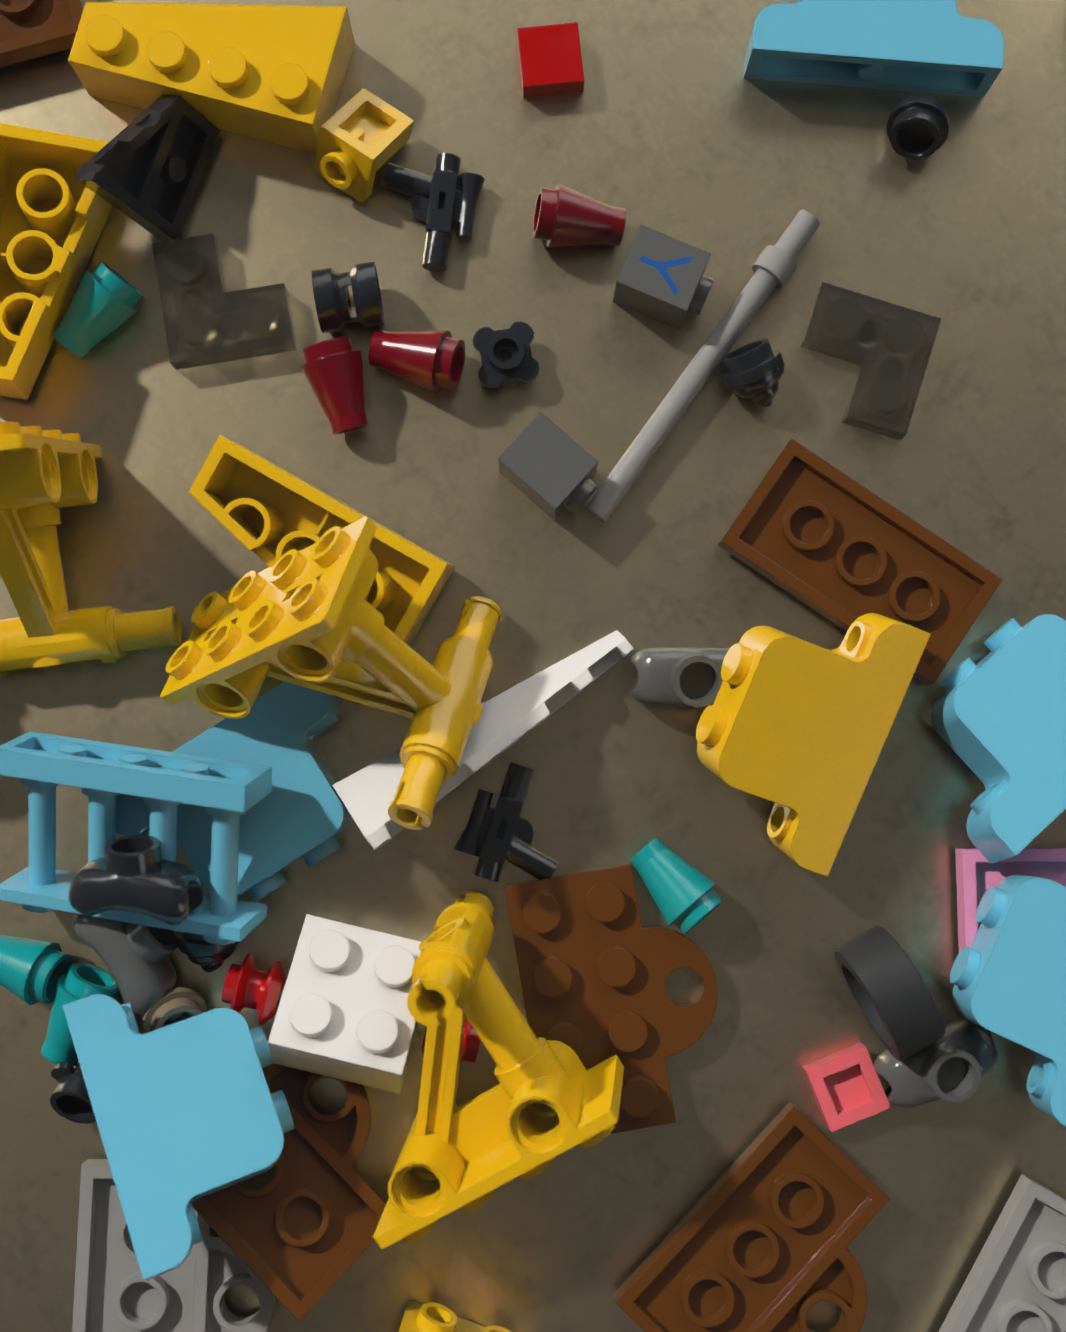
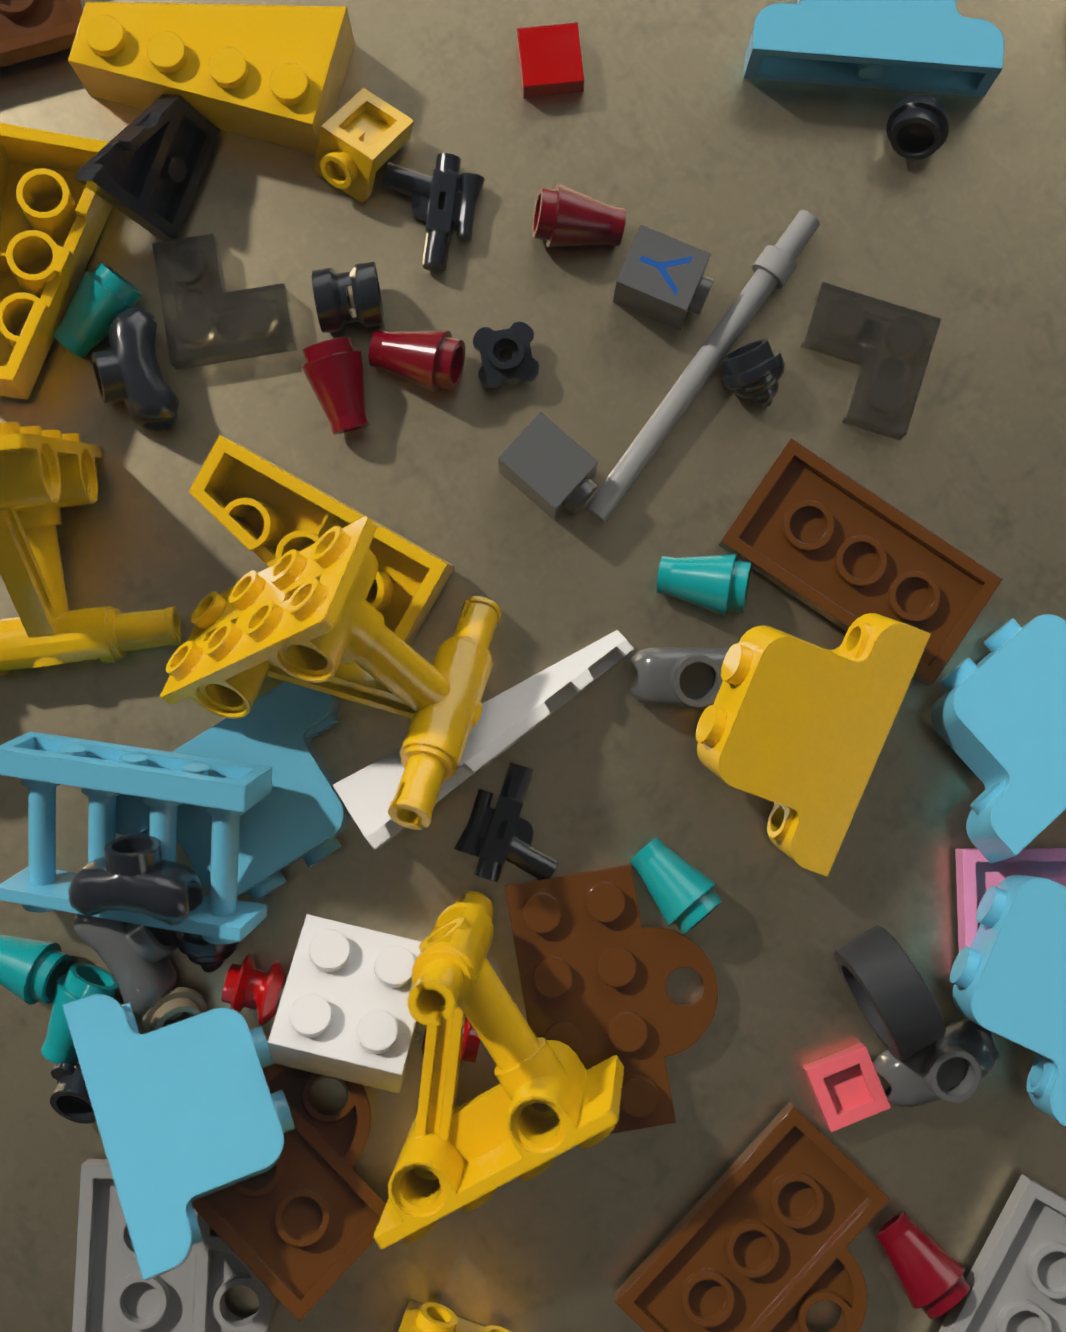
none -> black piece [92,307,179,431]
none -> teal cone [656,554,752,617]
none -> dark red cone [874,1211,970,1319]

